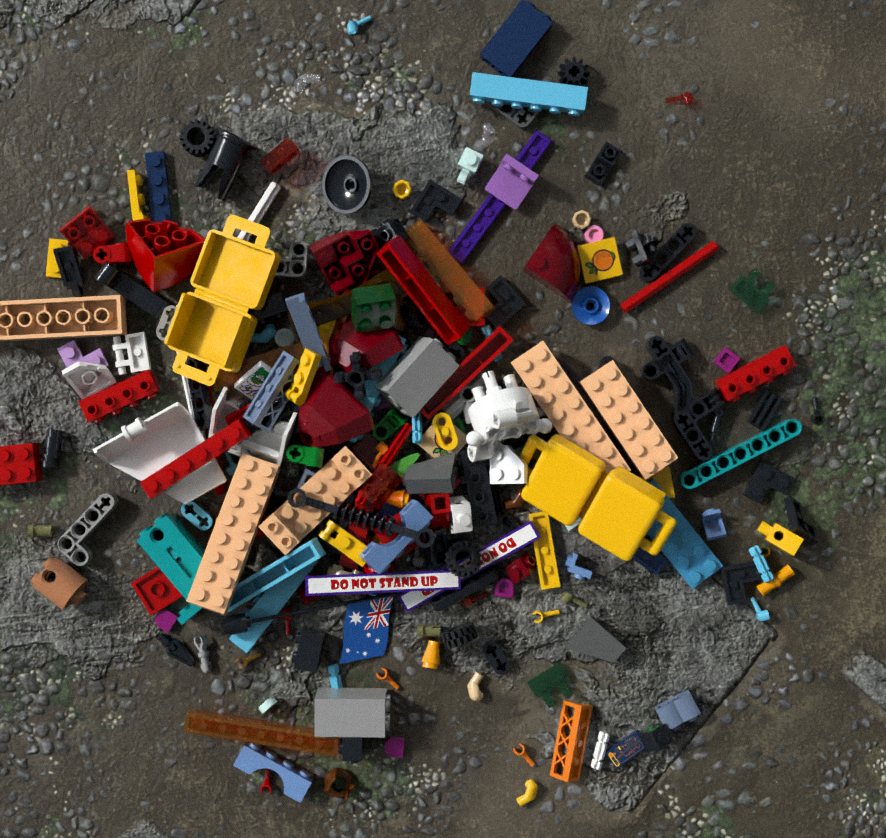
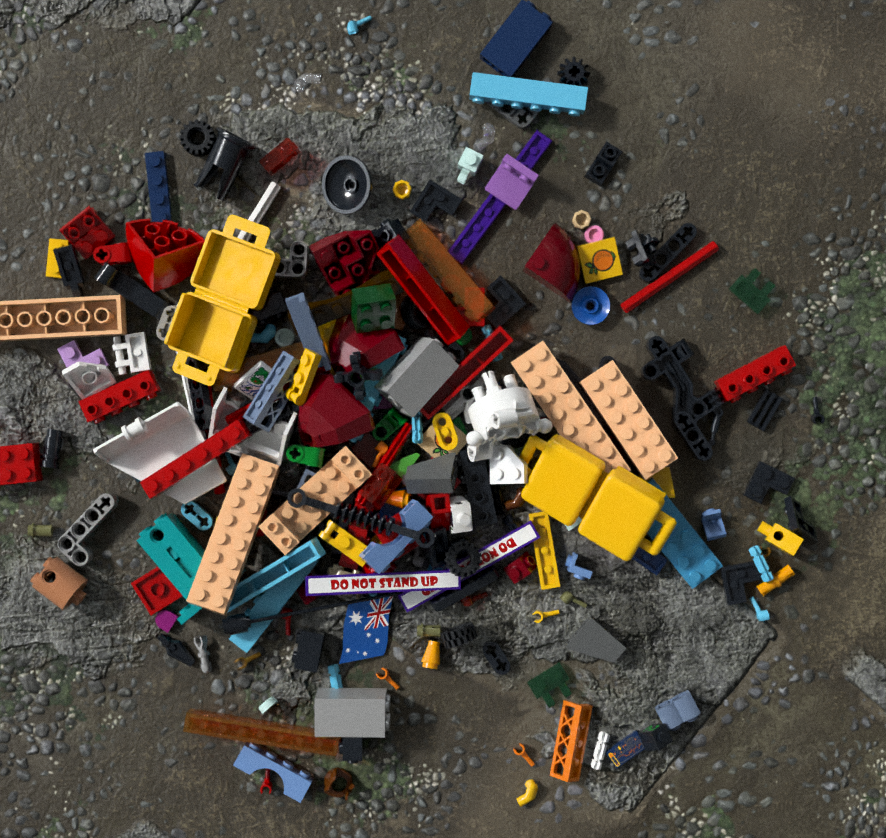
yellow plate [127,170,148,221] -> none
magenta tile [385,737,405,758] -> none
tan arm [467,671,484,701] -> none
magenta tile [494,577,515,598] -> none
clear red hand [665,92,694,105] -> none
teal beam [678,419,802,489] -> none
magenta tile [712,347,740,374] -> none

